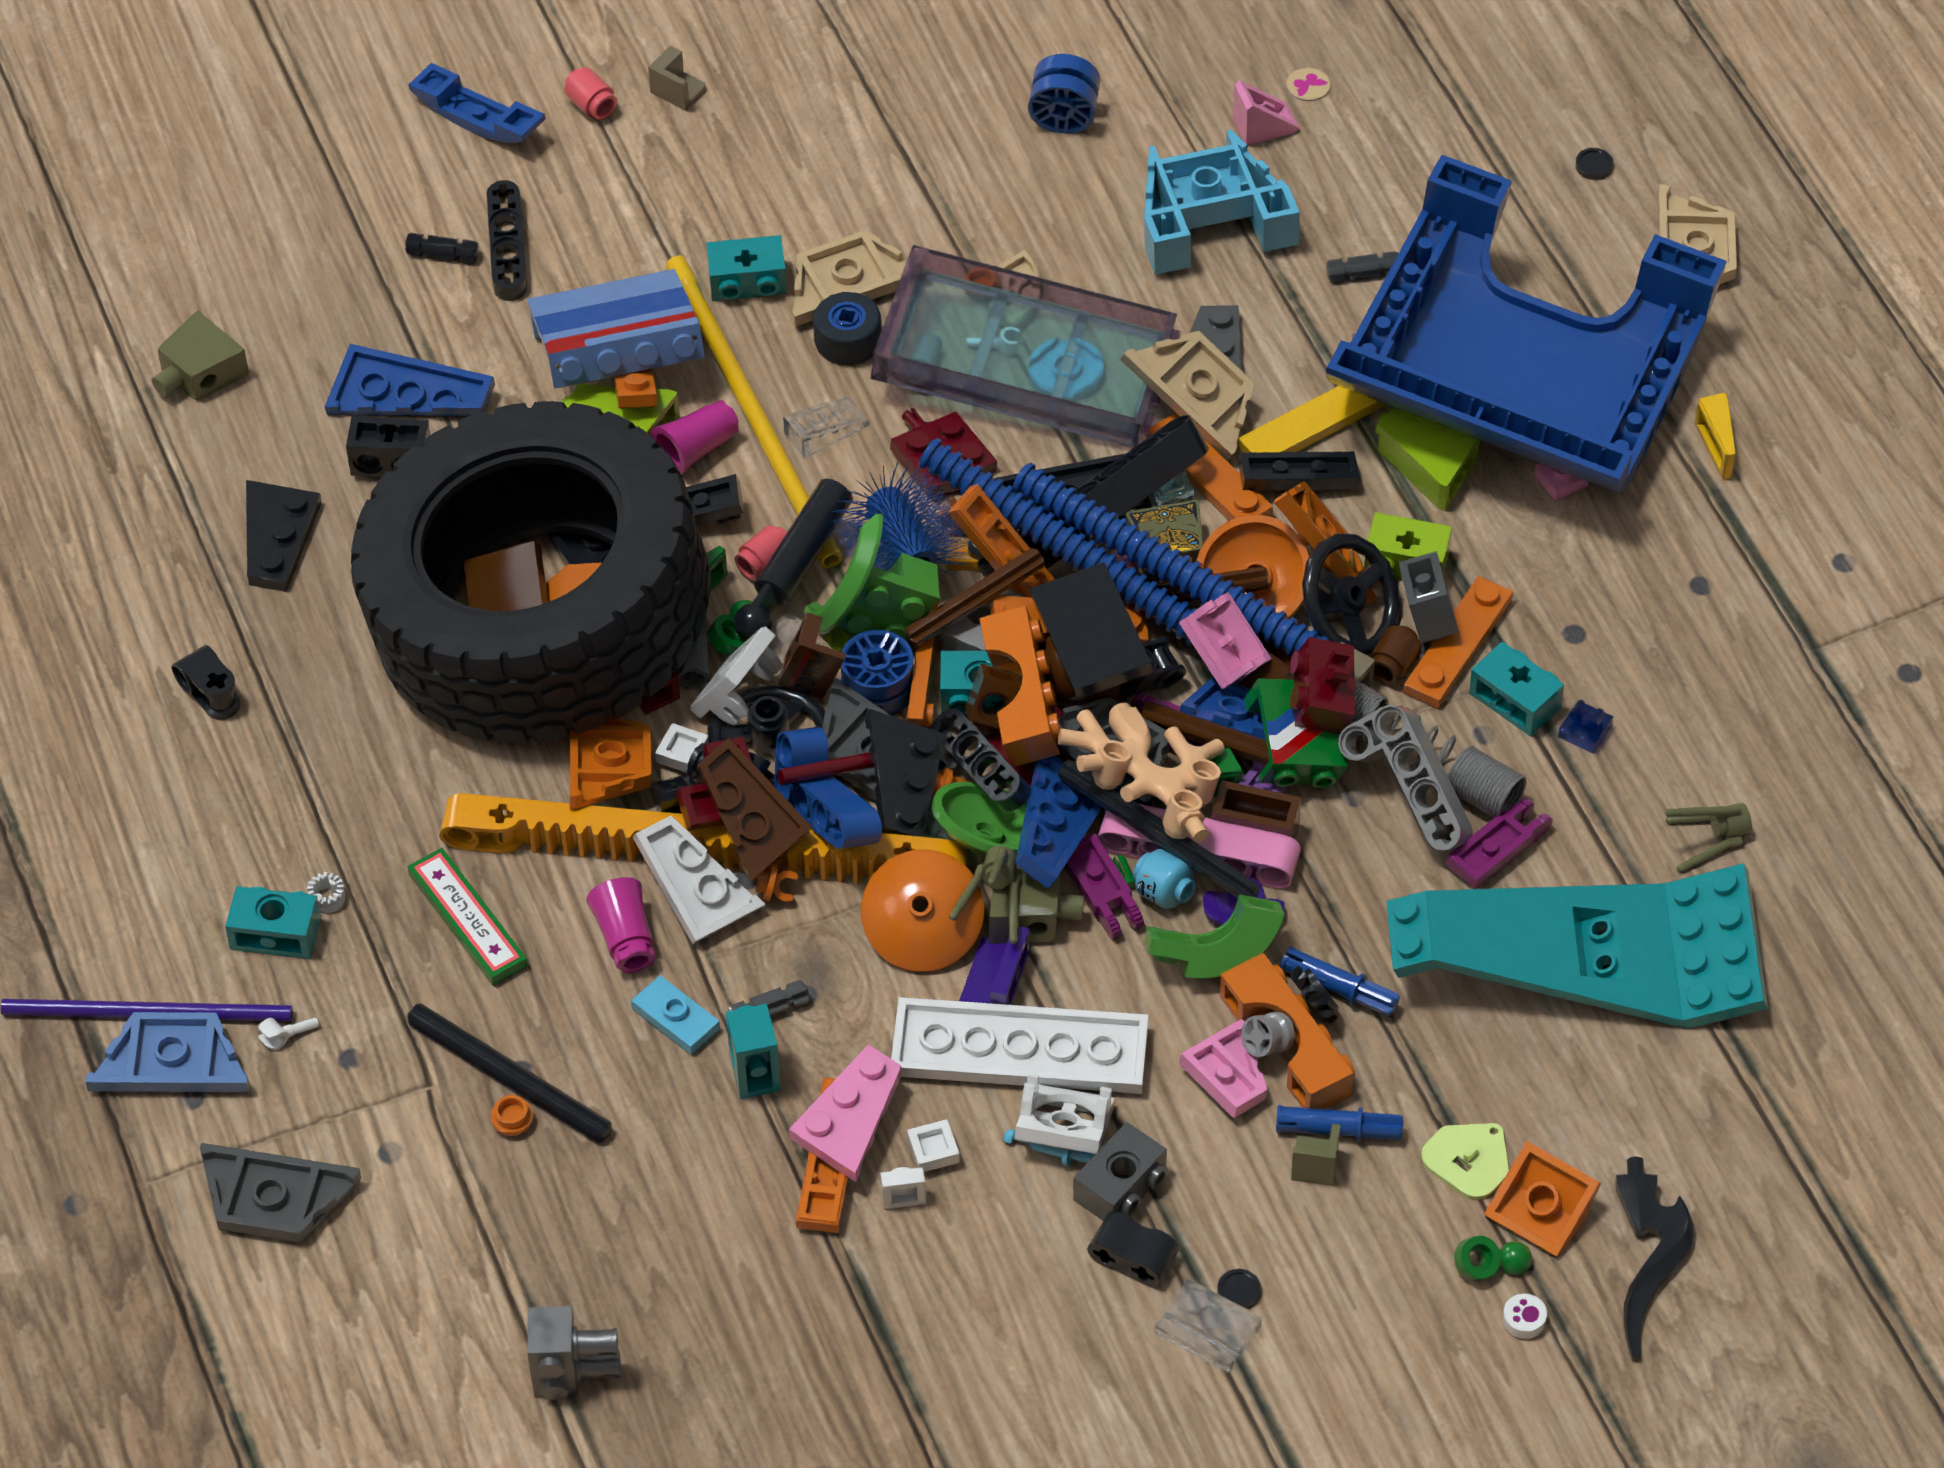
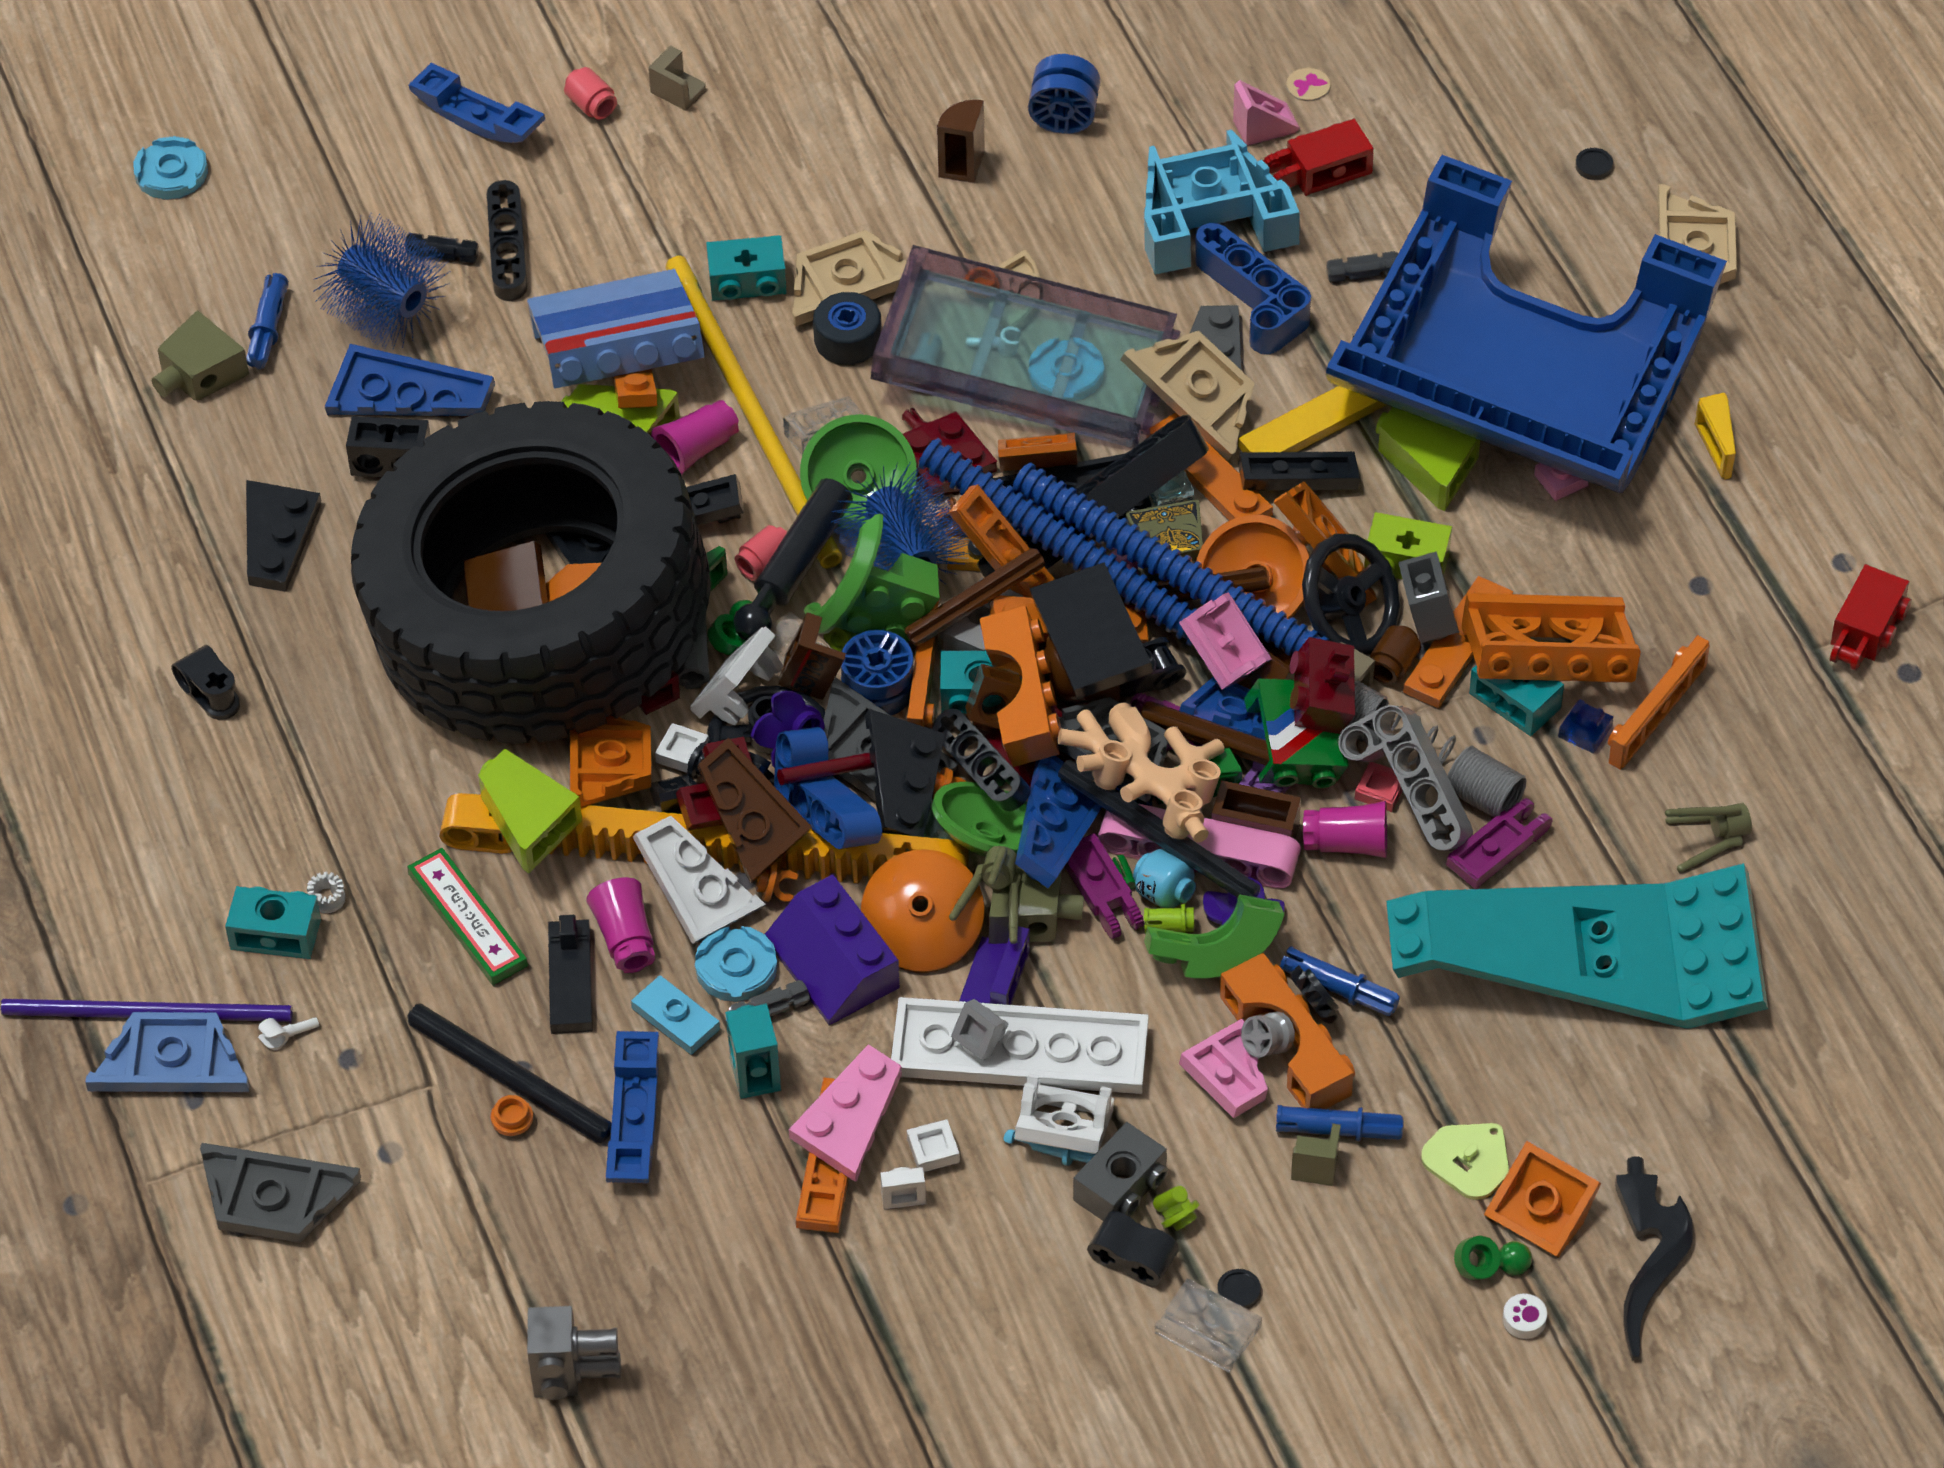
none -> medium azure tile [133,136,208,200]
none -> blue axle [246,273,289,369]
none -> blue piece [313,212,451,349]
none -> lime slope [478,749,582,873]
none -> black hinge [548,914,593,1034]
none -> blue slope [606,1031,659,1183]
none -> medium azure tile [695,926,778,1002]
none -> dark purple plate [751,691,825,768]
none -> dark purple slope [765,874,900,1026]
none -> bright green dish [800,414,917,531]
none -> reddish brown brick [937,100,985,183]
none -> light grey tile [951,999,1008,1060]
none -> orange slope [998,433,1078,472]
none -> lime pin [1144,904,1195,934]
none -> lime plate [1153,1186,1200,1231]
none -> blue beam [1195,223,1311,355]
none -> red hinge [1263,118,1374,196]
none -> dark pink plant [1303,801,1387,858]
none -> coral tile [1354,762,1403,812]
none -> orange fence [1461,593,1641,682]
none -> orange plate [1607,635,1710,770]
none -> red brick [1829,564,1912,671]

